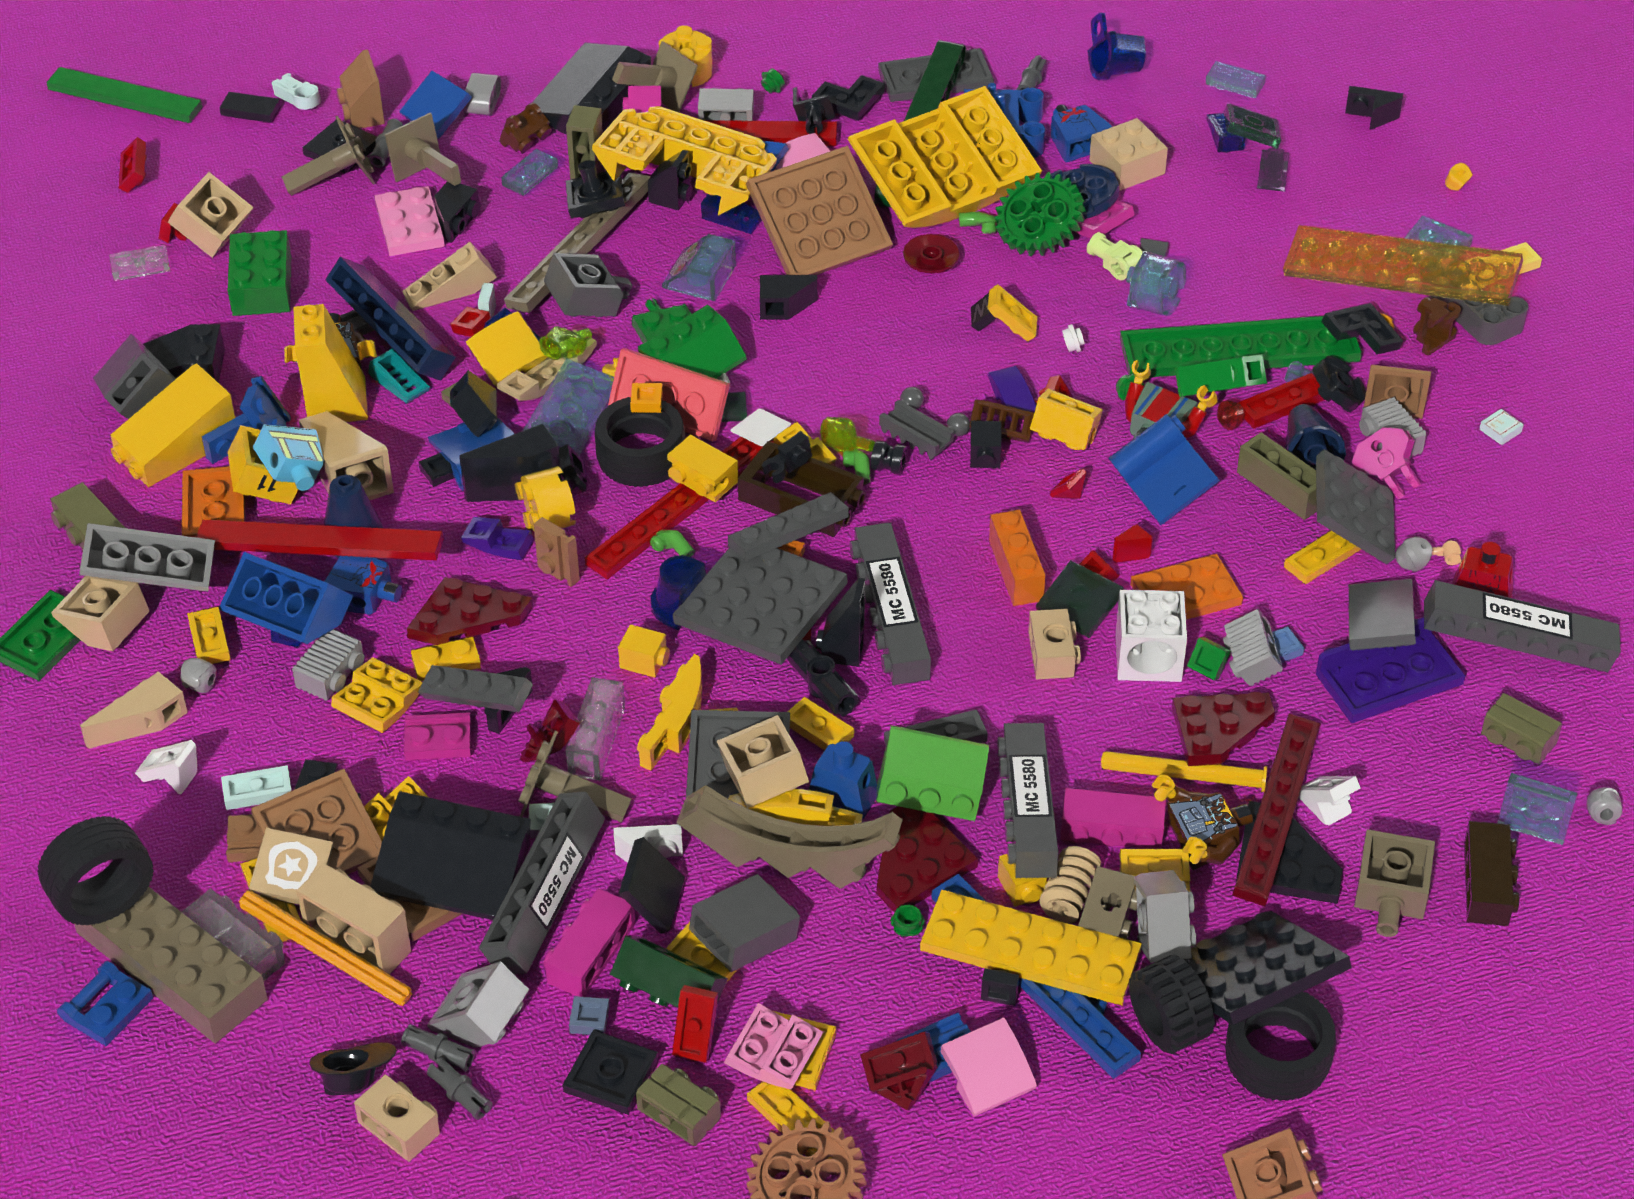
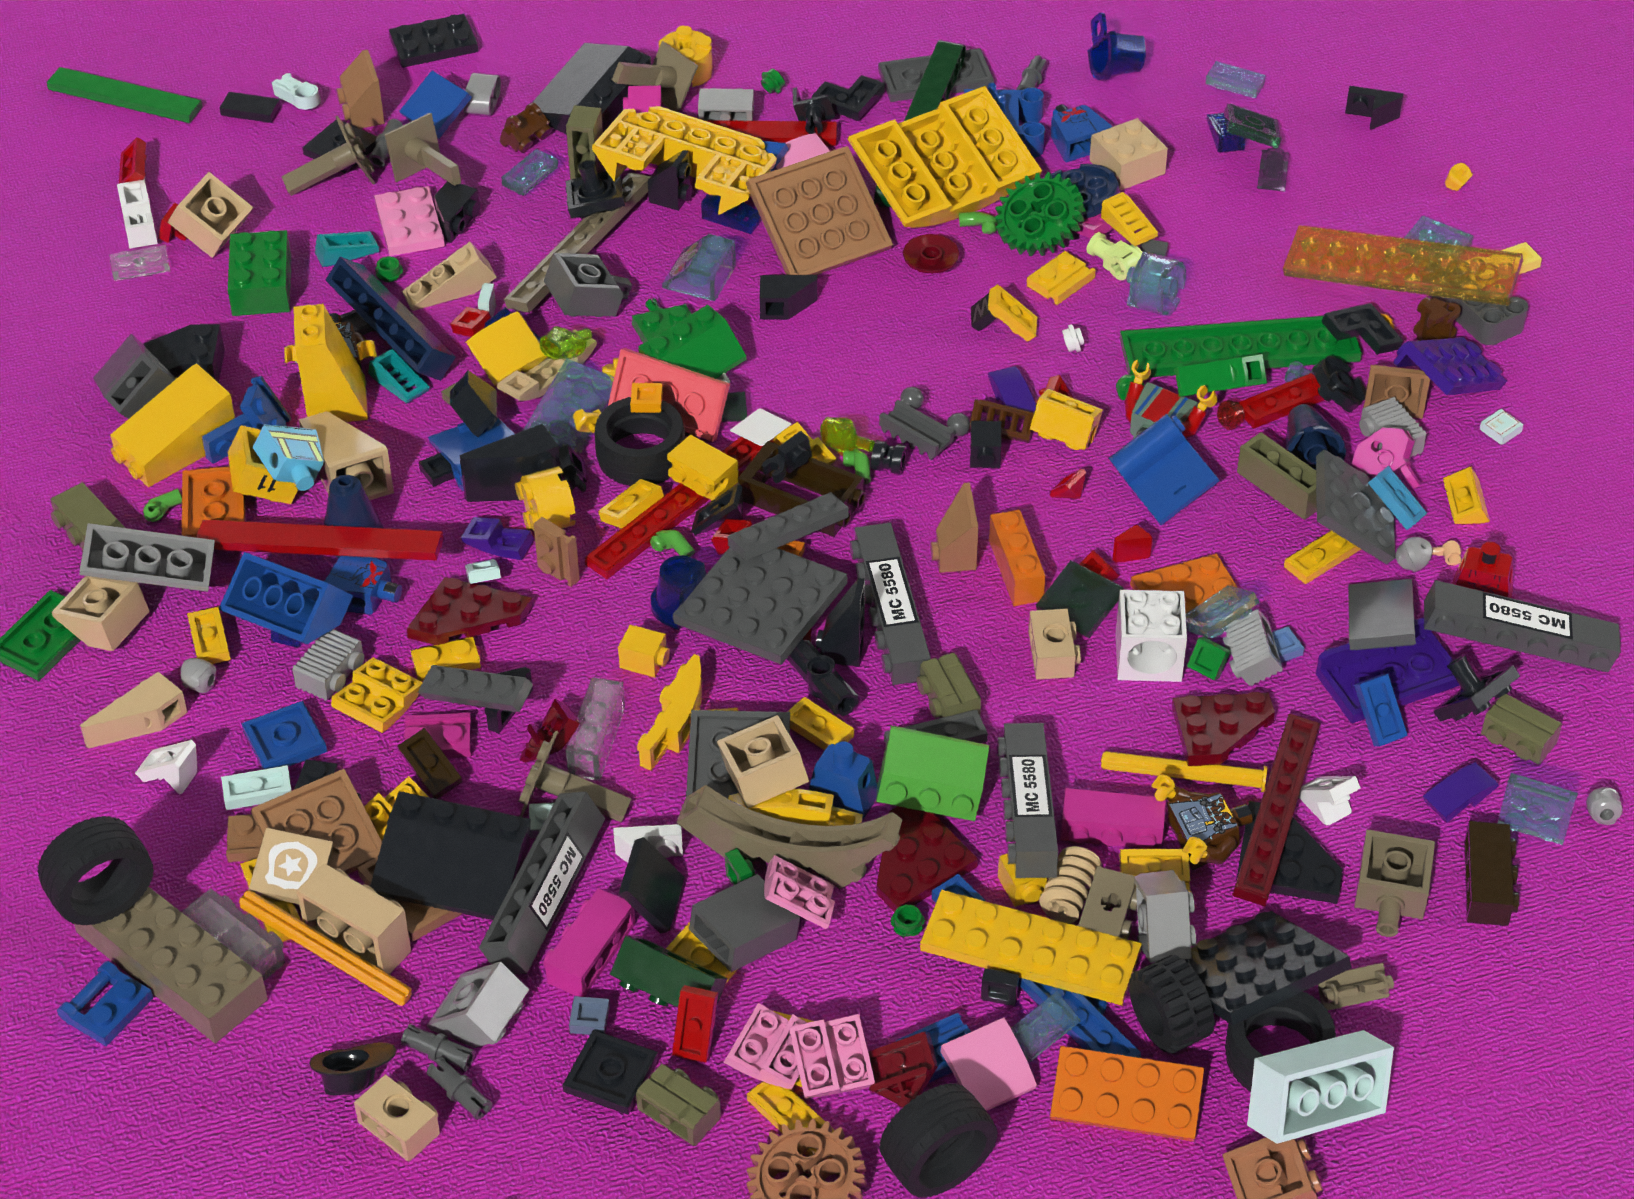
none -> white slope [117,179,158,249]
none -> bright green arm [143,489,182,522]
none -> blue plate [241,701,327,769]
none -> teal slope [315,231,379,267]
none -> green plate [375,256,403,282]
none -> black plate [388,14,478,68]
none -> dark brown plate [397,728,463,799]
none -> light aqua tile [465,559,501,584]
none -> yellow piece [573,409,601,433]
none -> yellow plate [598,479,664,529]
none -> black slope [691,483,743,535]
none -> red slope [711,519,752,555]
none -> green plate [725,848,756,885]
none -> bright pink slope [764,855,835,929]
none -> bright pink slope [789,1014,875,1098]
none -> black tyre [879,1083,998,1198]
none -> olive brick [916,653,981,718]
none -> medium nougat slope [930,482,978,573]
none -> clear light blue plate [1011,991,1081,1063]
none -> yellow plate [1027,251,1096,305]
none -> orange plate [1050,1046,1204,1142]
none -> yellow slope [1101,192,1158,246]
none -> clear light blue plate [1186,585,1260,638]
none -> light aqua brick [1247,1030,1394,1144]
none -> dark tan hinge [1318,962,1394,1010]
none -> blue plate [1354,674,1408,747]
none -> dark azure tile [1368,466,1427,530]
none -> dark purple bracket [1393,337,1507,396]
none -> dark purple slope [1423,762,1499,823]
none -> black plate [1434,655,1520,722]
none -> yellow slope [1443,467,1490,524]

